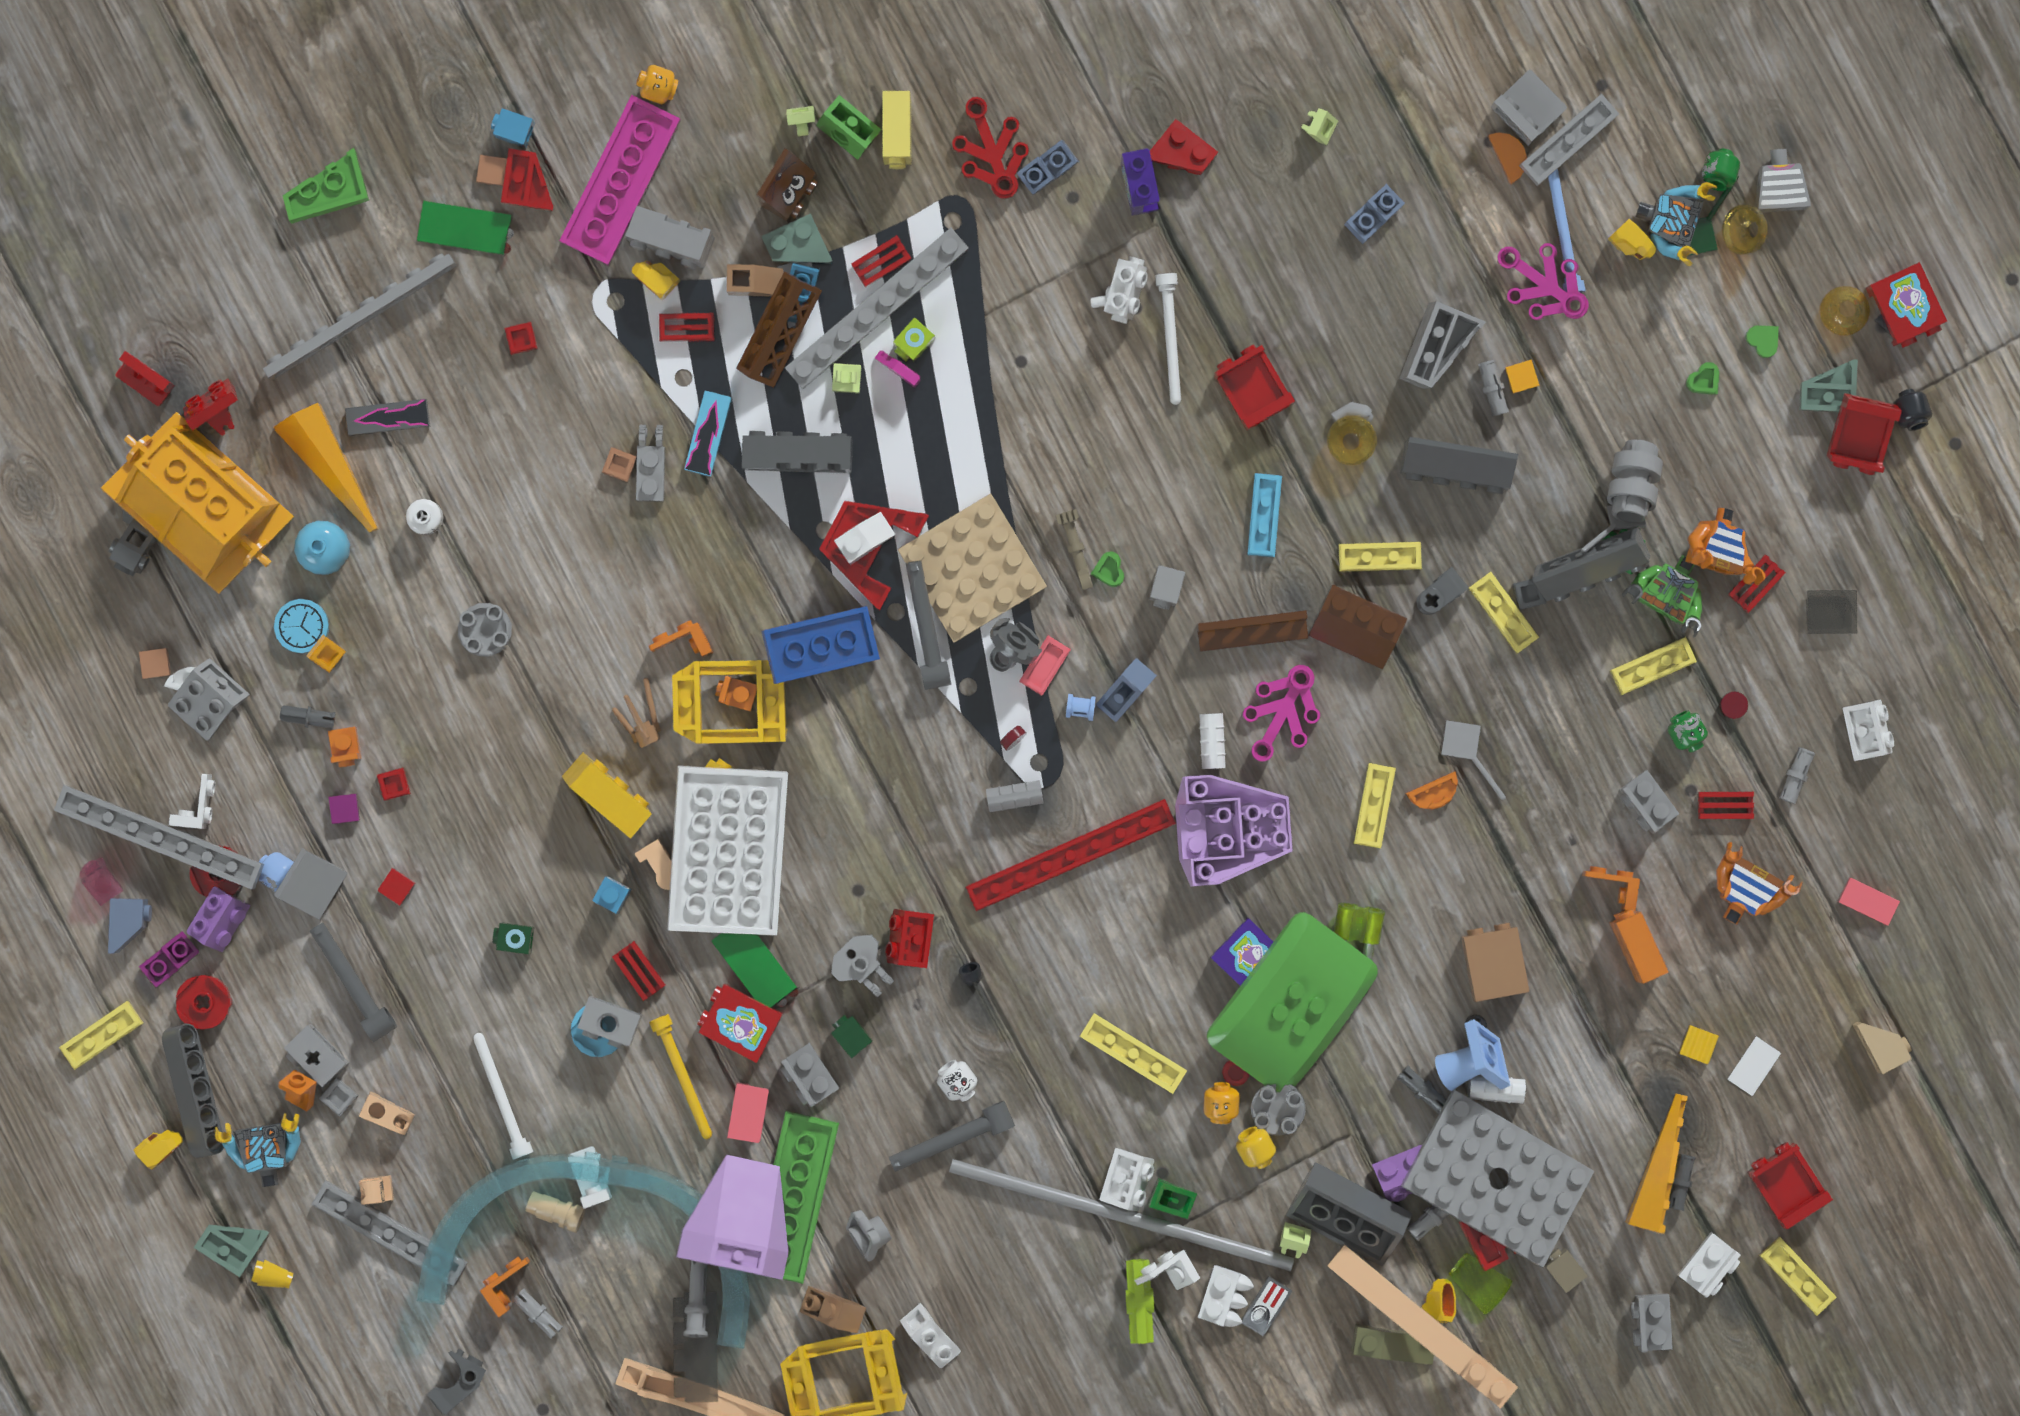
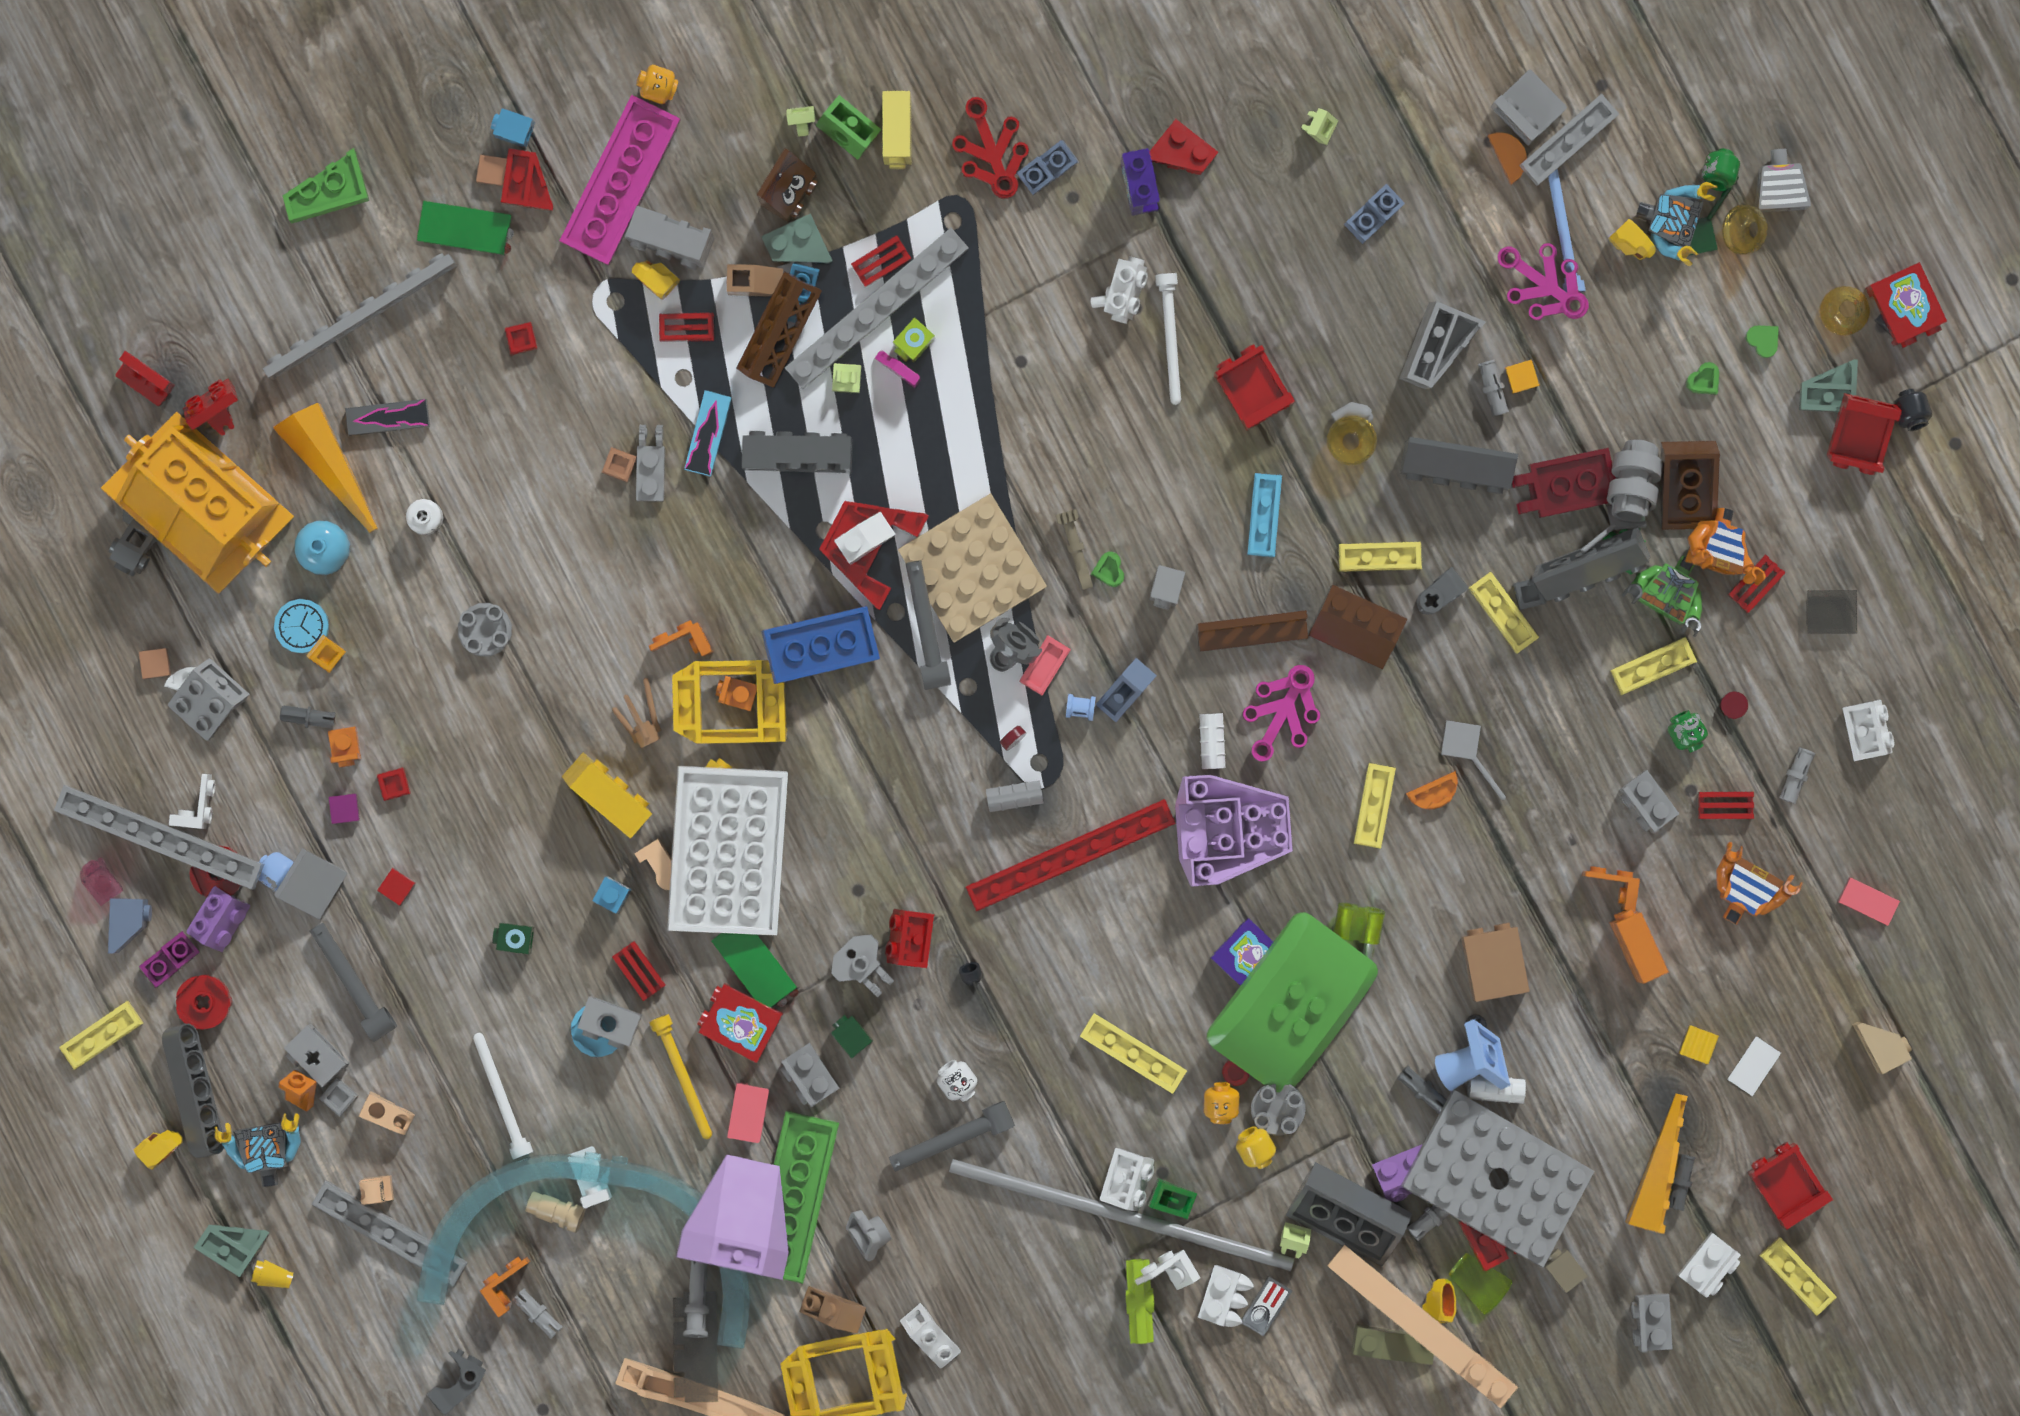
none -> dark red tile [1512,448,1616,518]
none -> reddish brown slope [1660,441,1720,530]

